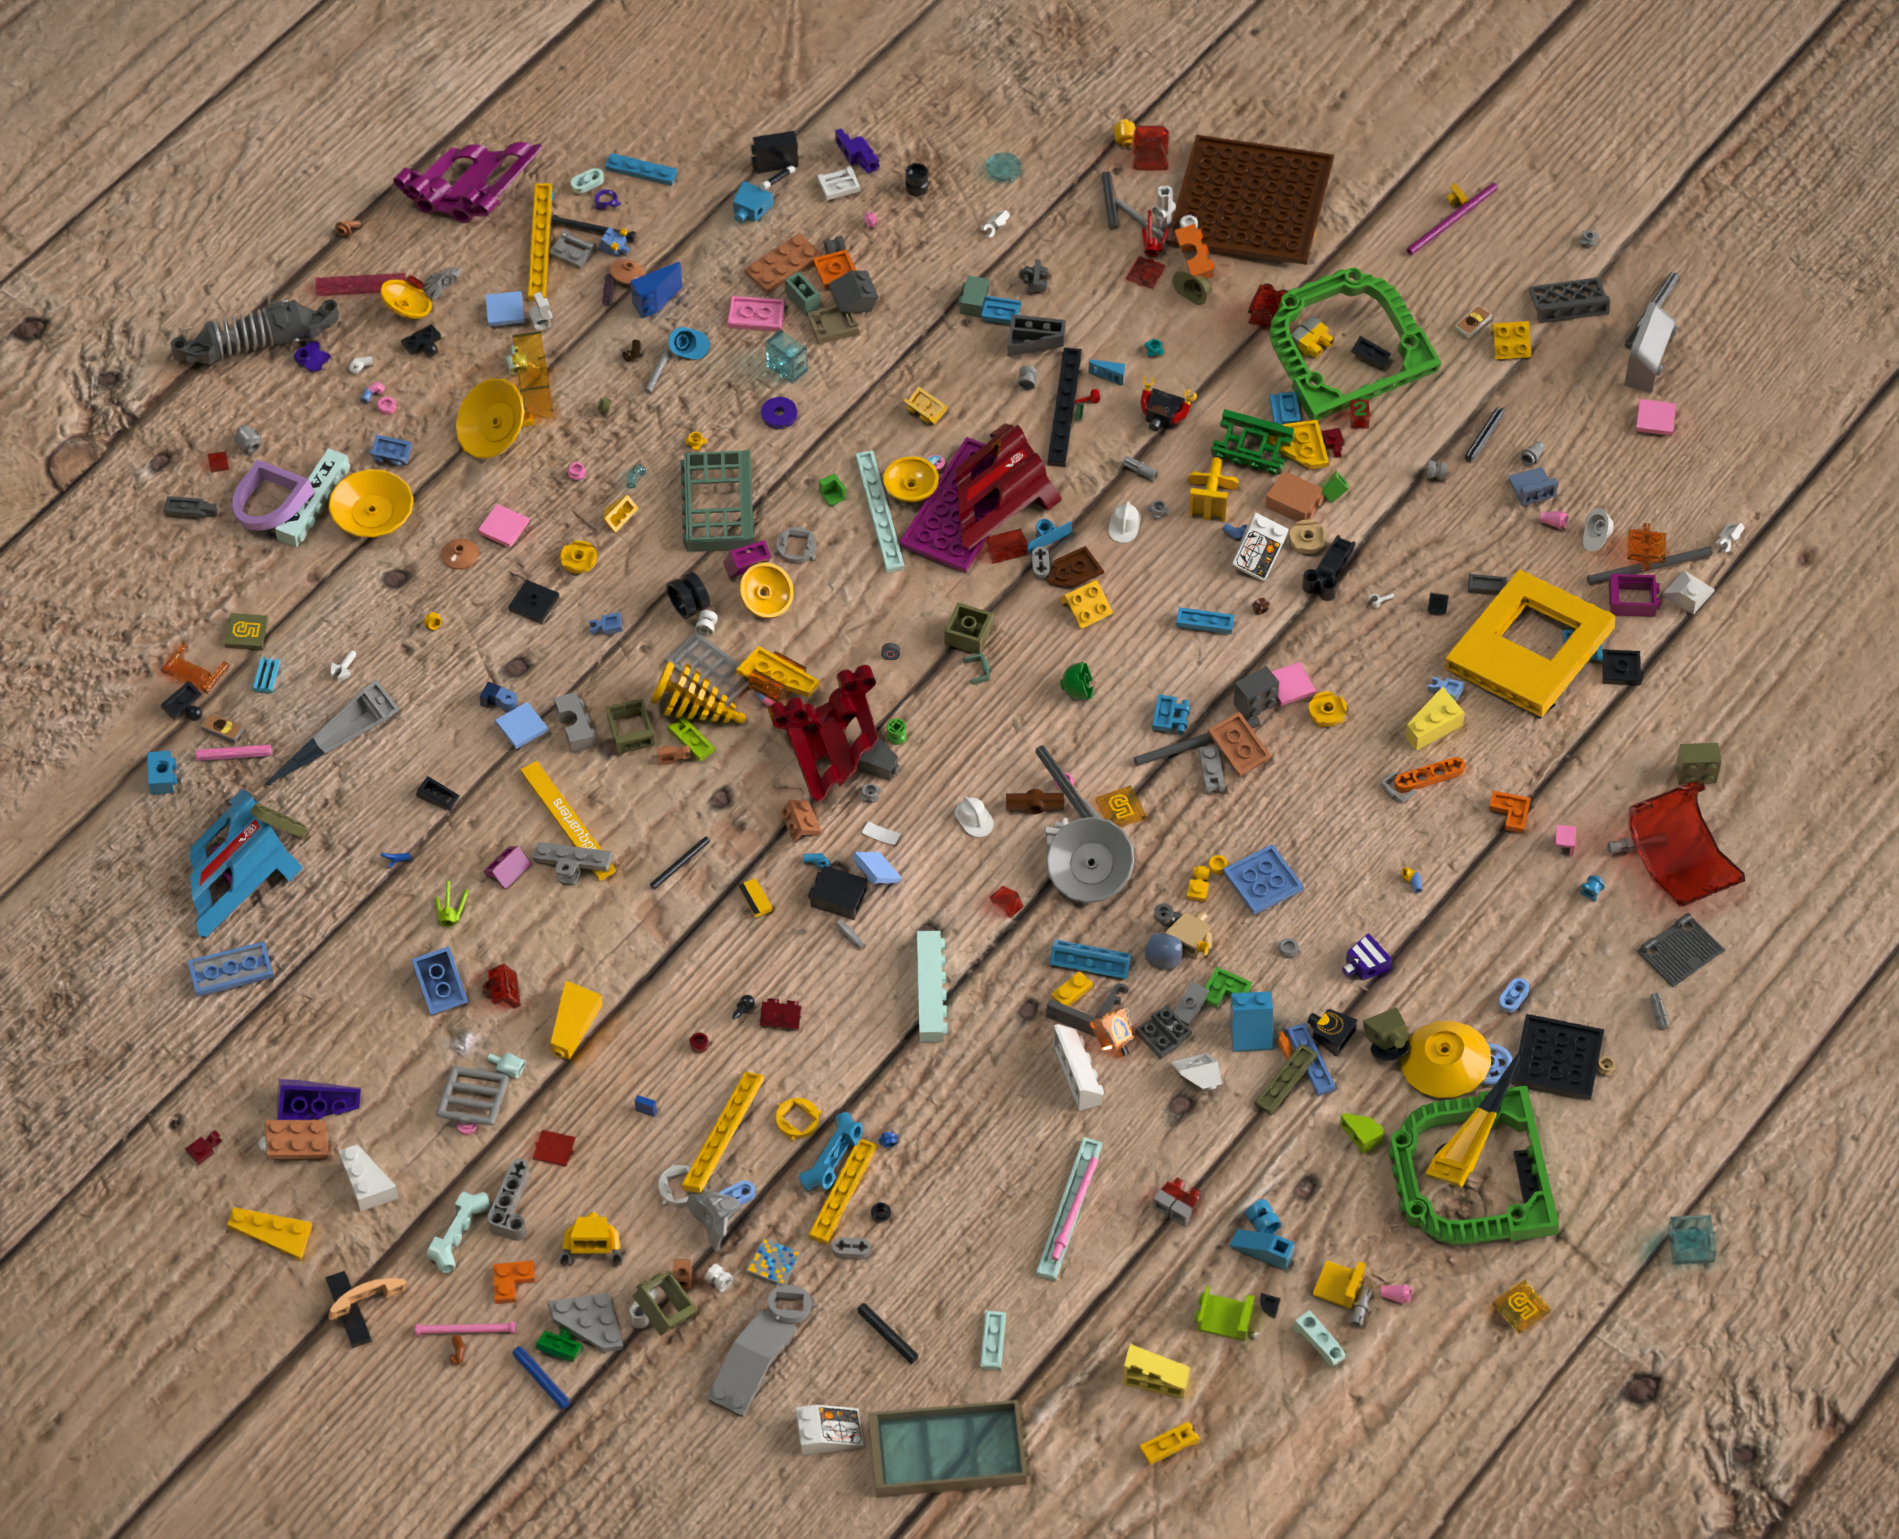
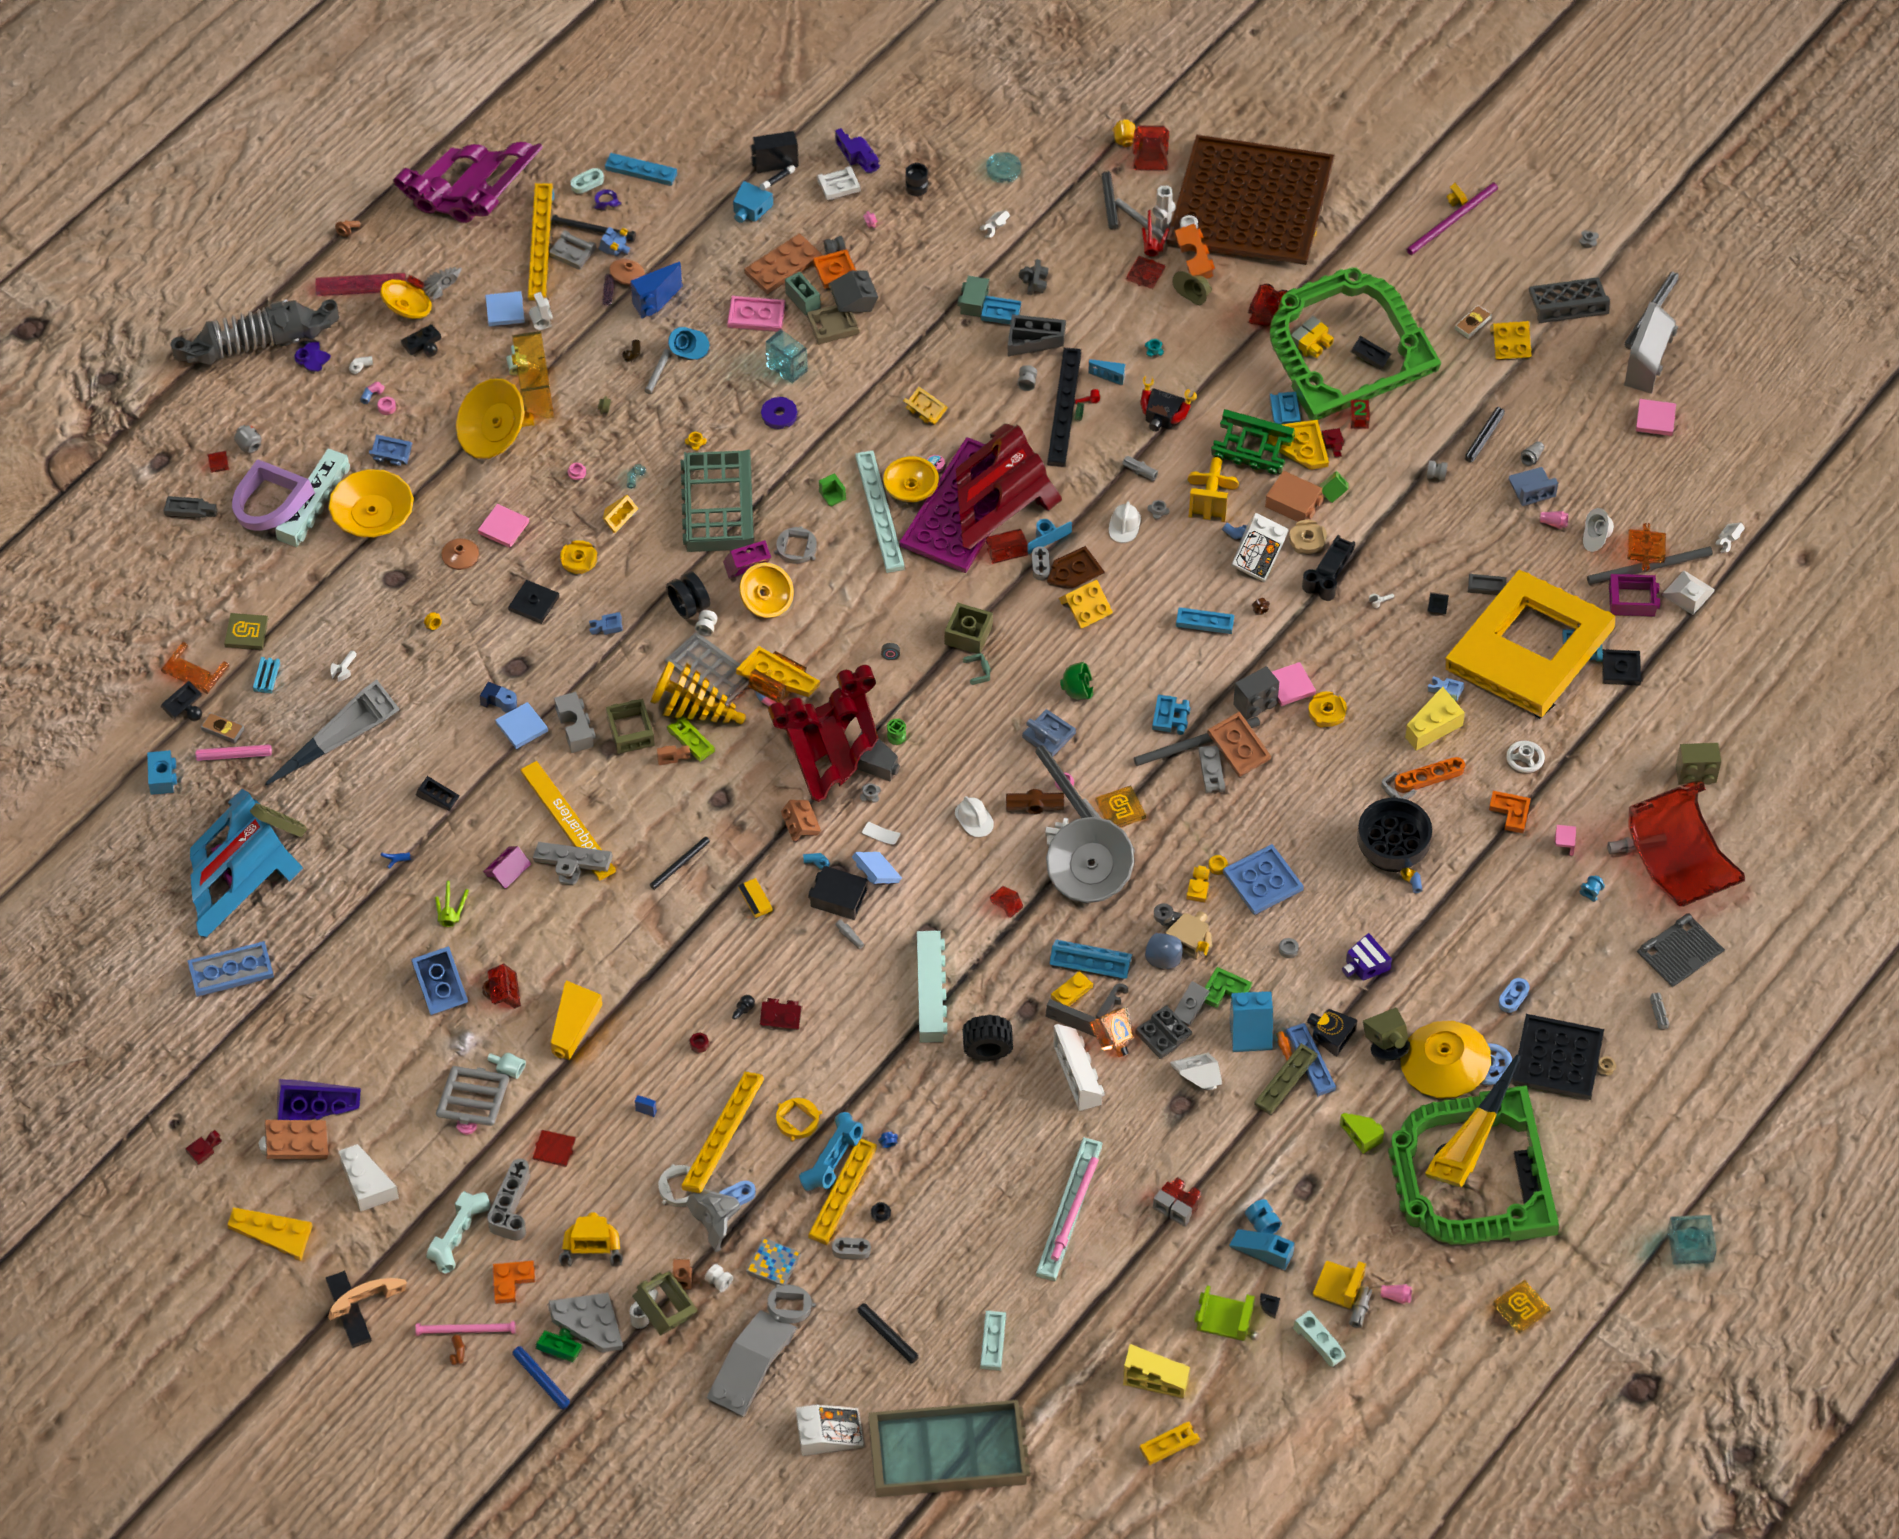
none -> black tyre [962,1015,1013,1061]
none -> sand blue plate [1022,709,1076,757]
none -> black wheel [1357,798,1432,872]
none -> white piece [1506,741,1545,773]

